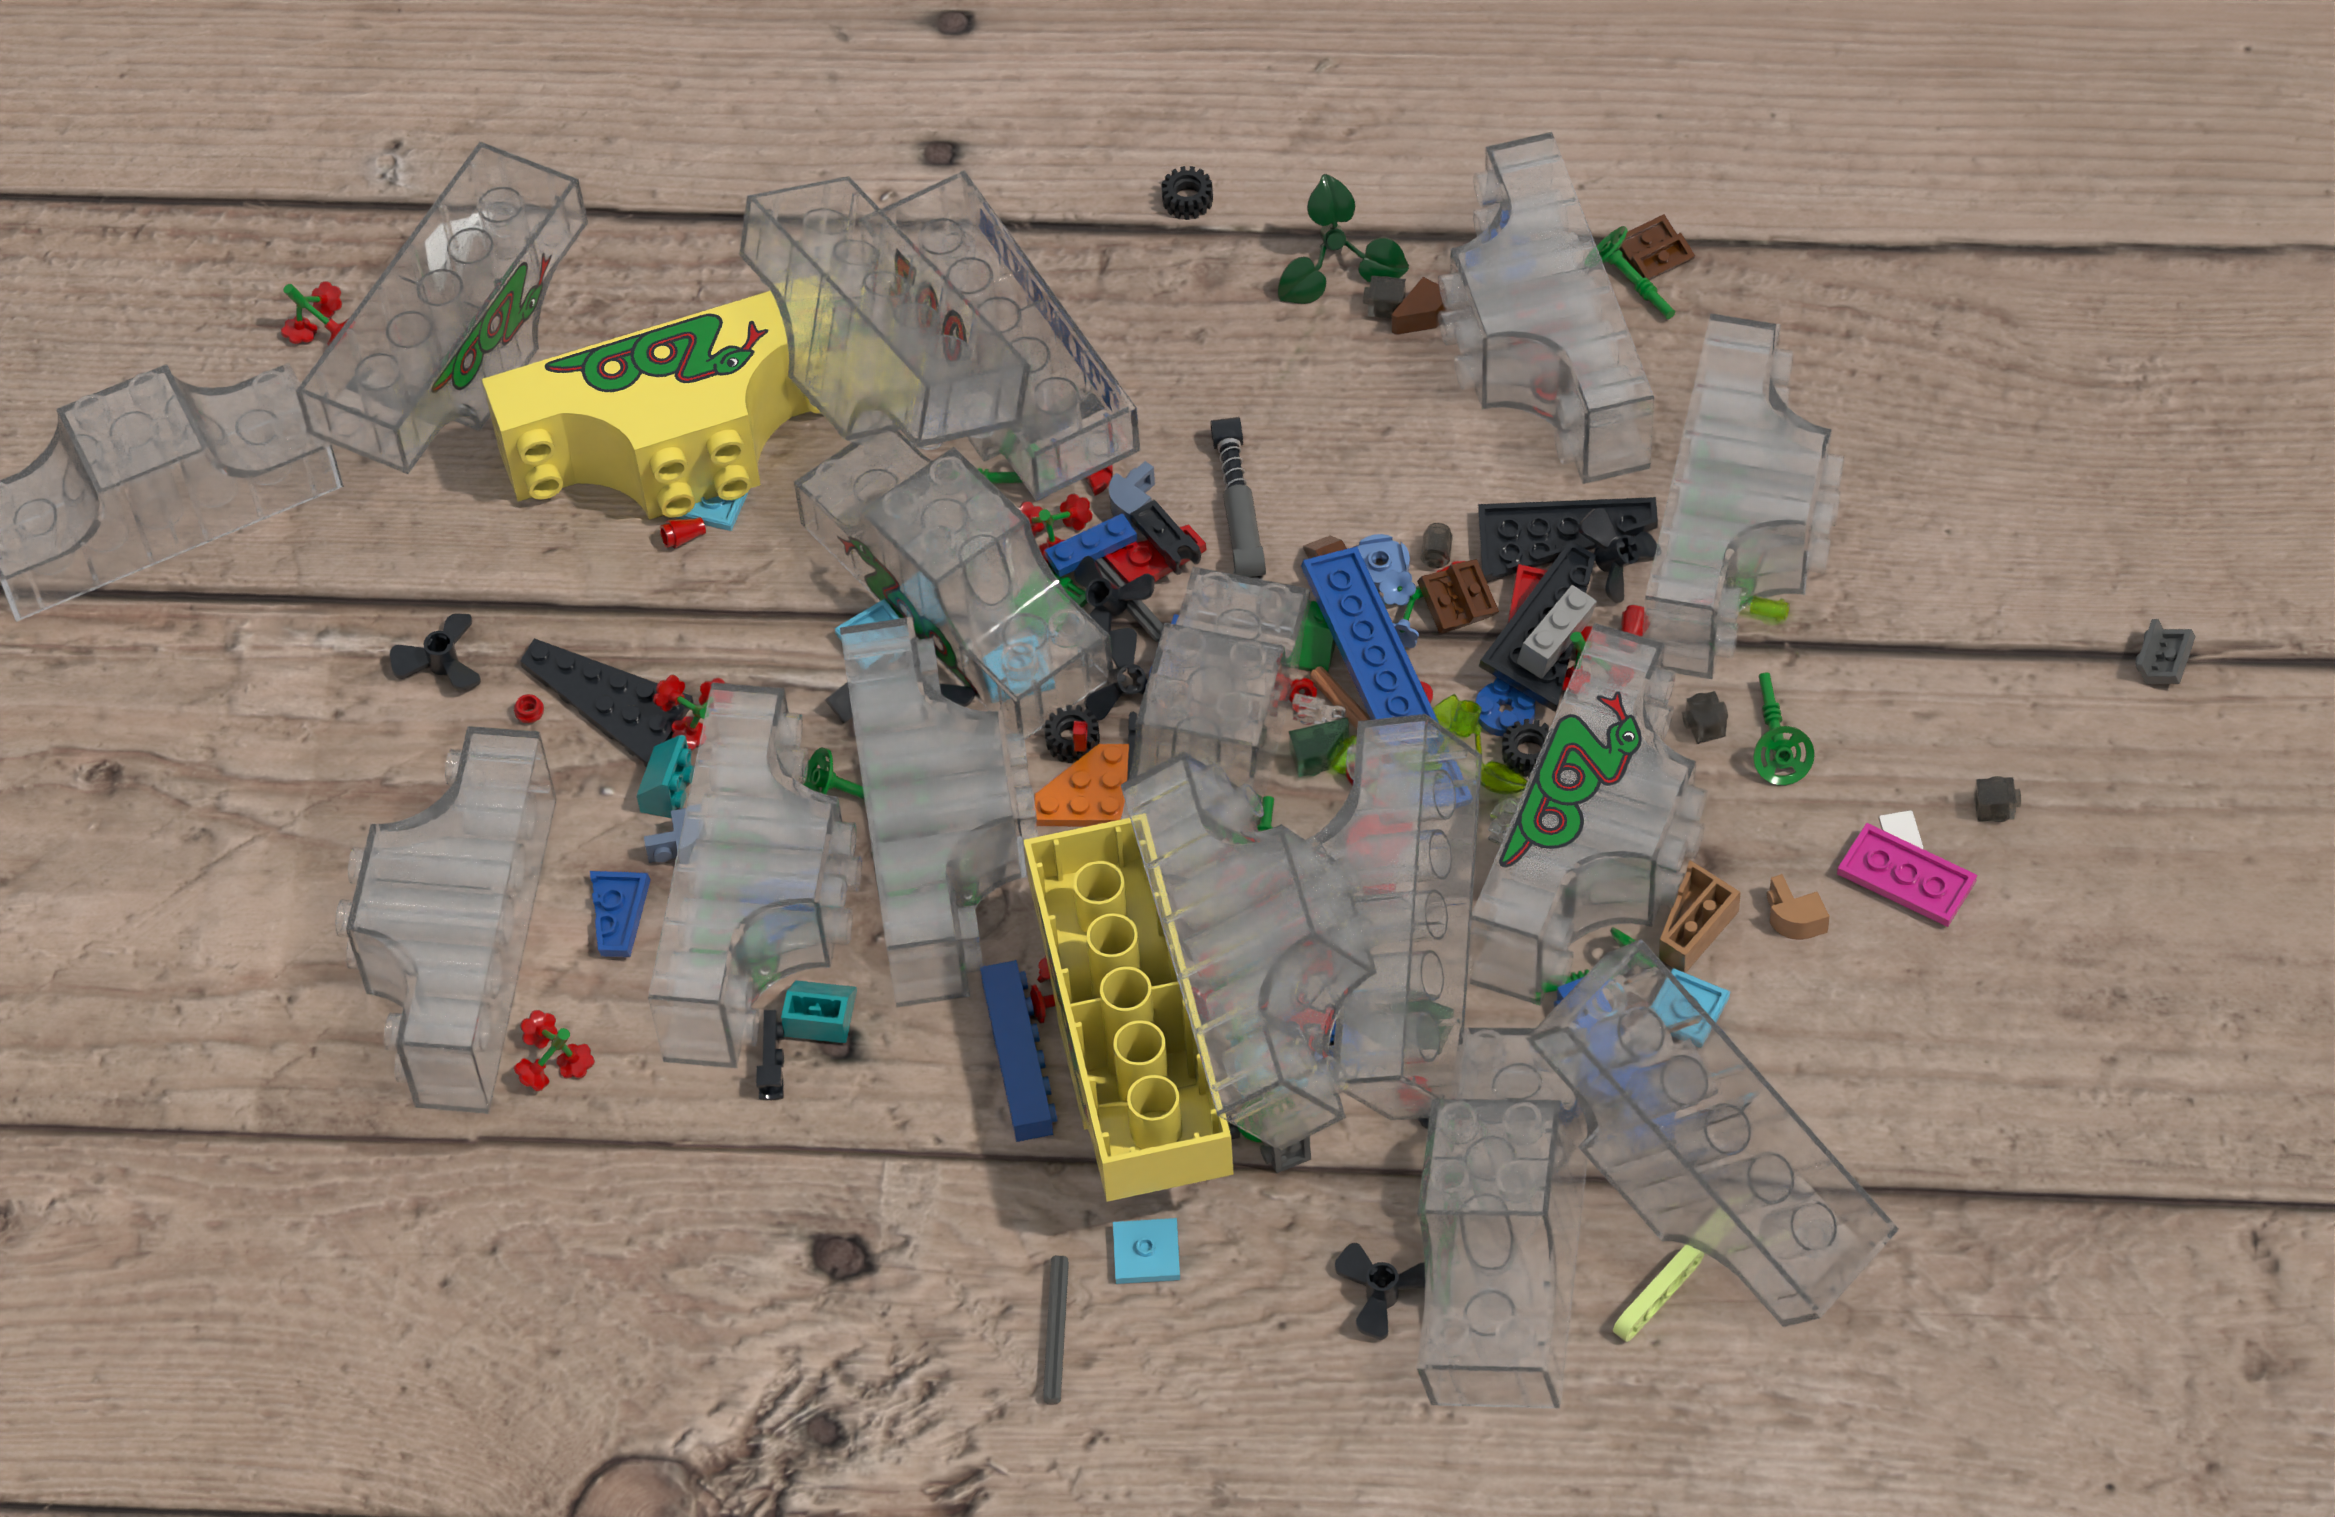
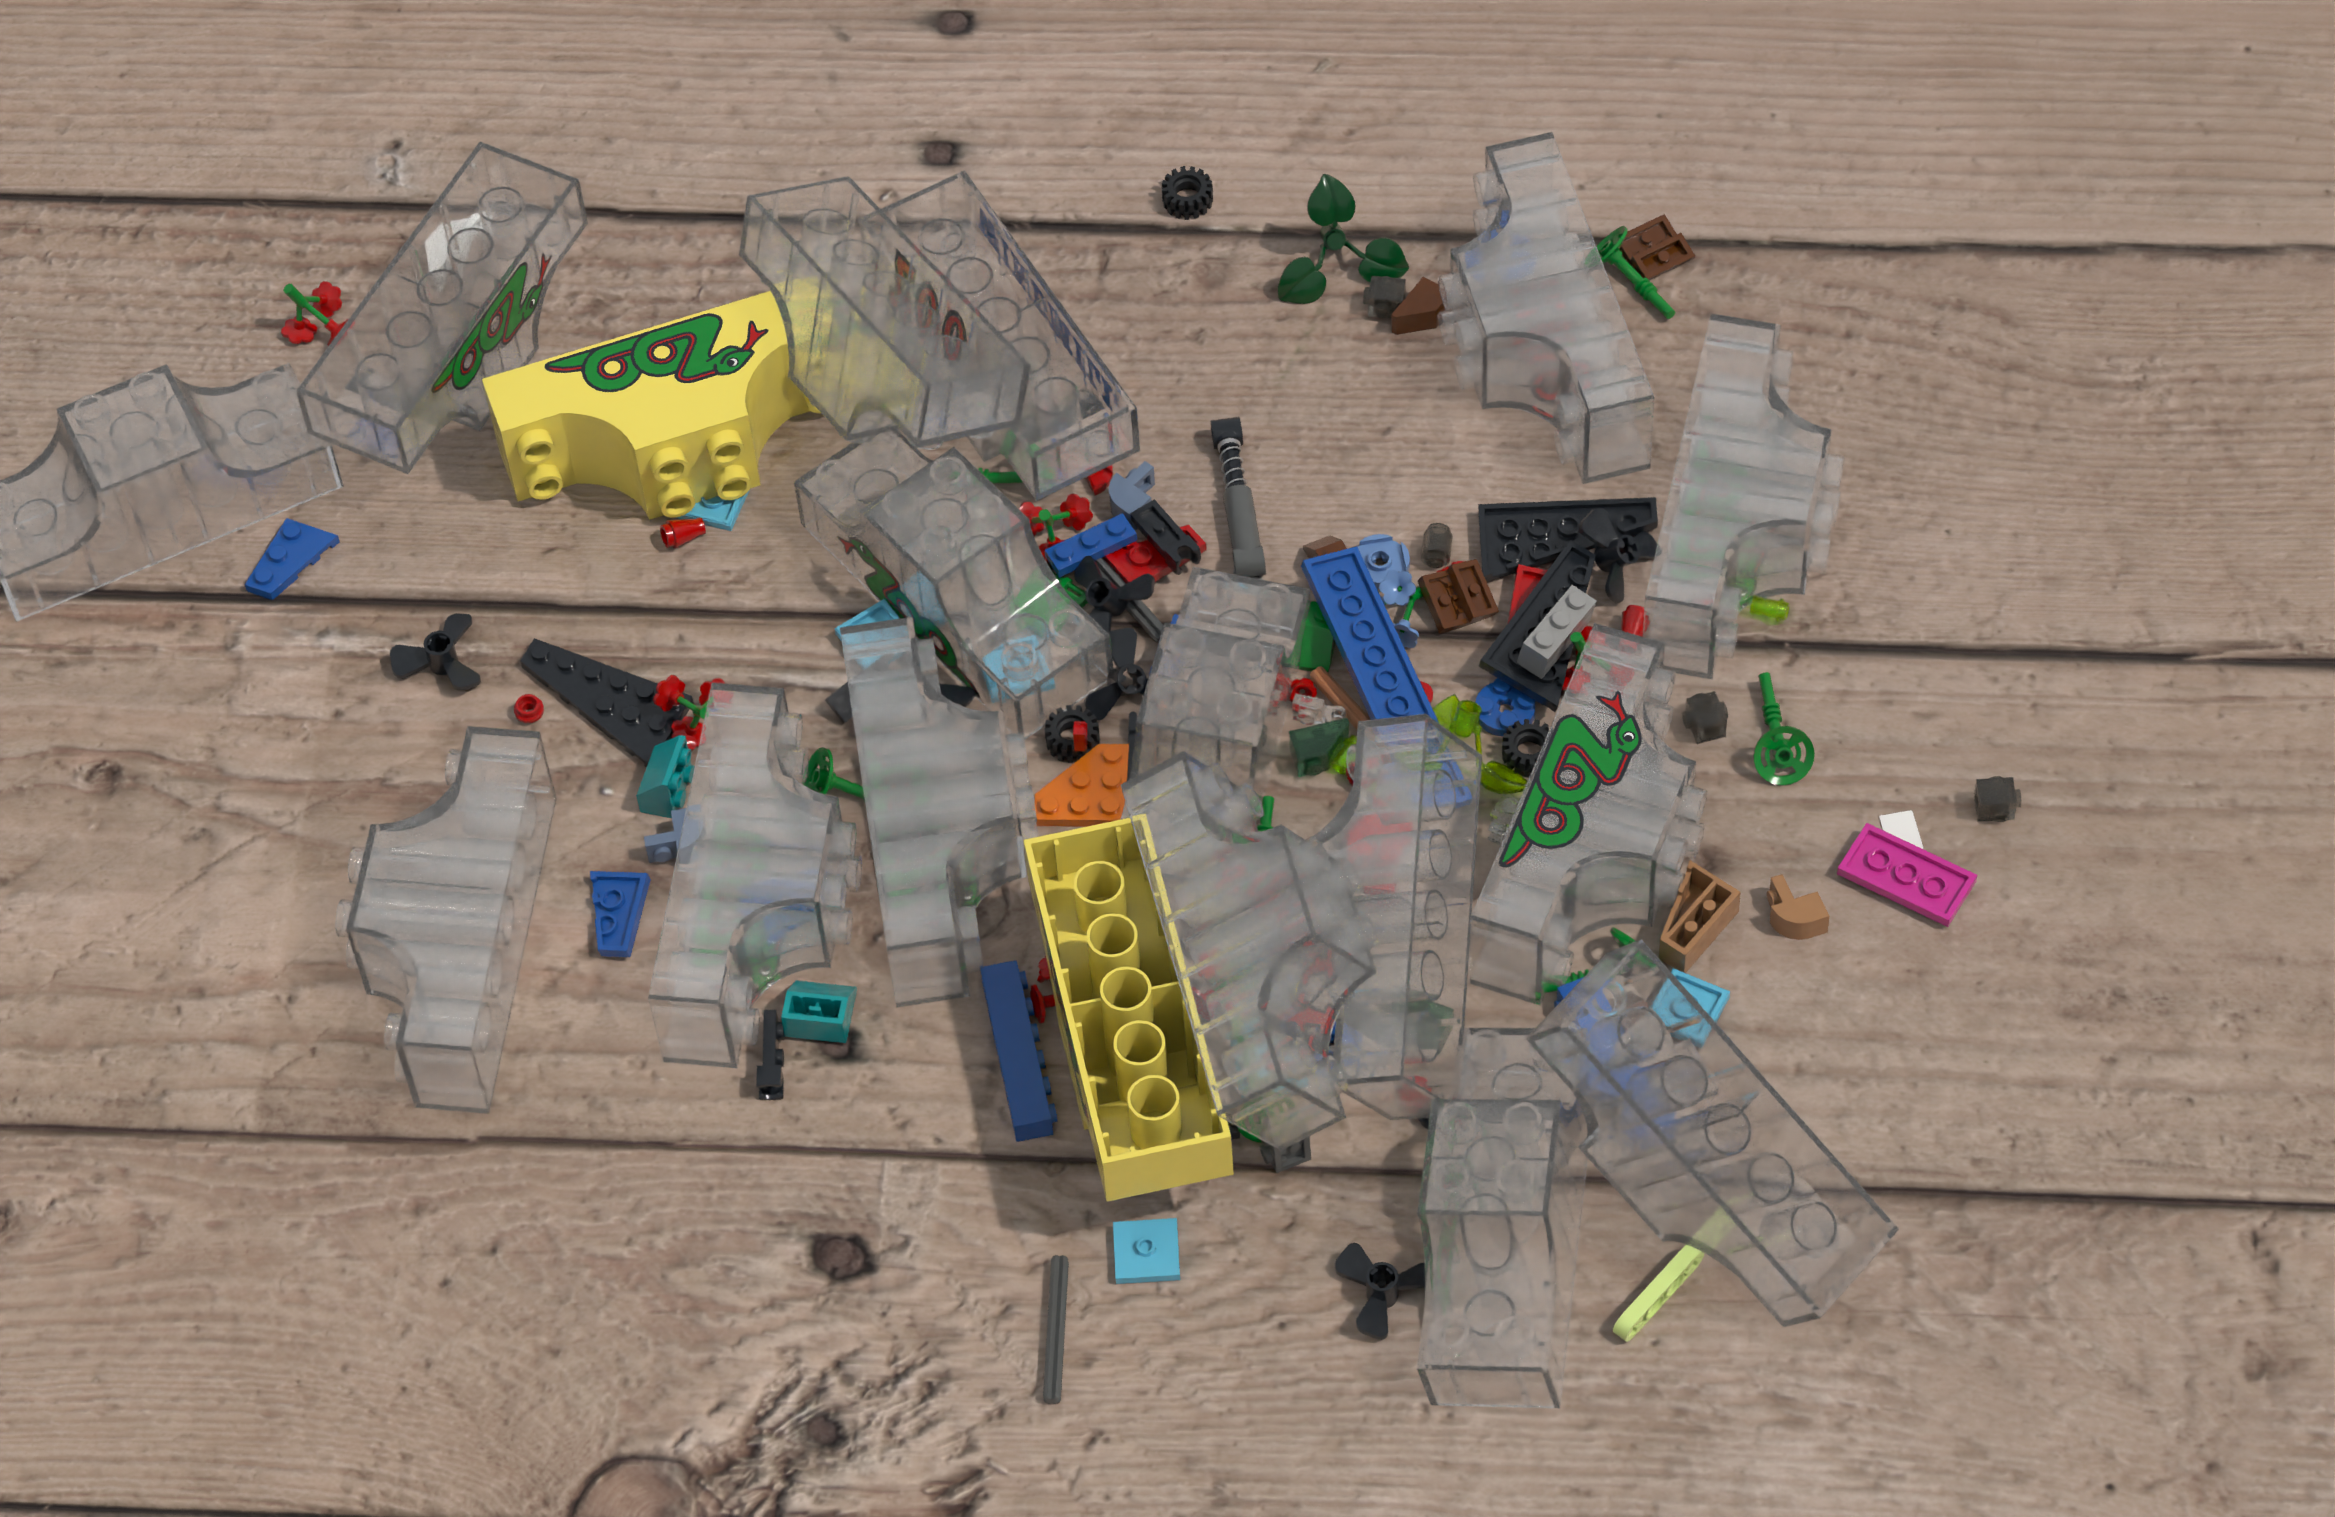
red plant [514,1010,595,1091] -> none
dark grey bracket [2136,619,2196,684] -> none
none -> blue wing [245,518,340,600]

